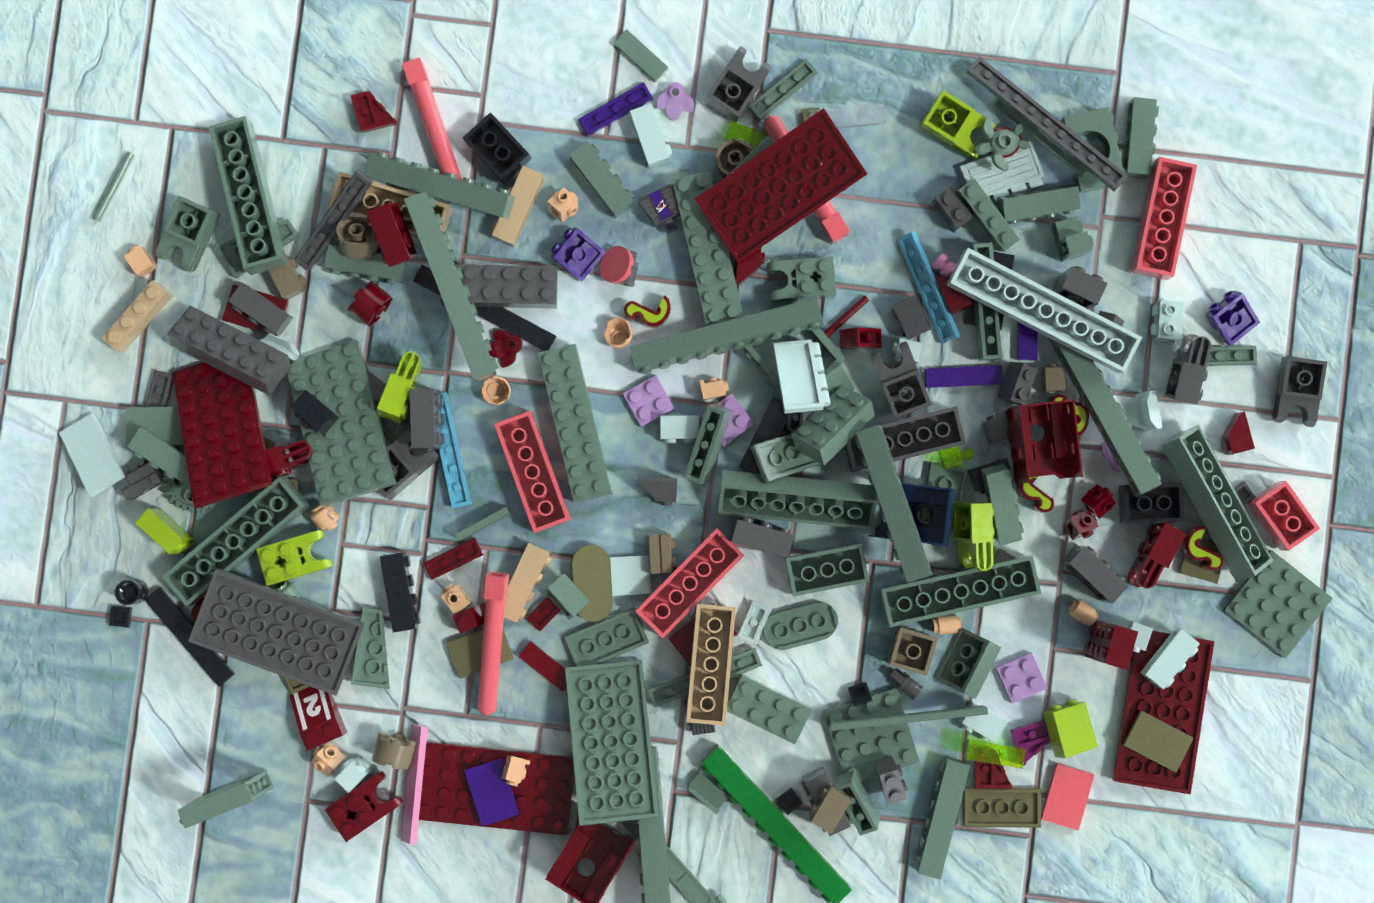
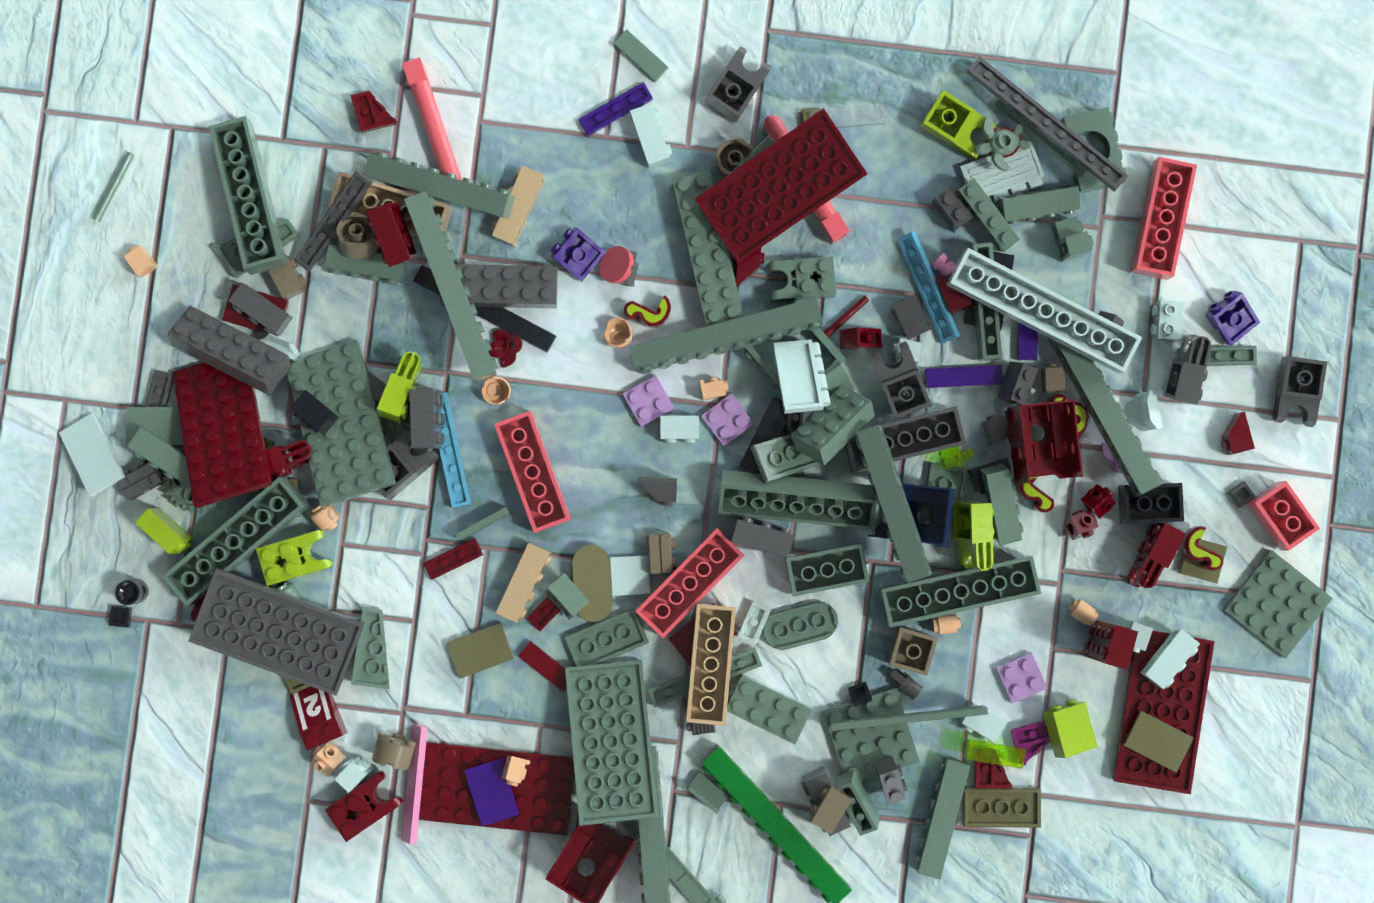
tan brick [102,280,174,353] -> none
black tile [145,587,235,687] -> none
sand green brick [156,195,221,273] -> none
sand green window [178,770,273,828] -> none
dark red brick [347,281,393,327] -> none
black brick [380,552,421,633] -> none
light nougat brick [441,584,472,615] -> none
dark red slope [452,602,485,634] -> none
black brick [462,112,531,184] -> none
coral brick [477,572,509,715] -> none
sand green brick [538,344,613,503] -> none
light nougat brick [547,188,579,223] -> none
sand green brick [569,141,634,218] -> none
torso [638,184,680,233] -> none
lavender plate [656,82,694,121] -> none
sand green brick [684,403,733,484] -> none
clear neon green plate [725,121,767,150] -> none
sand green tile [748,58,818,122] -> none
black tile [776,787,803,815] -> none
sand green slope [935,627,1001,699] -> none
coral tile [1041,763,1095,831] -> none
dark grey brick [1051,266,1108,309] -> none
dark grey brick [1061,546,1129,604] -> none
sand green brick [1123,97,1159,179] -> none
sand green brick [1161,425,1274,582] -> none

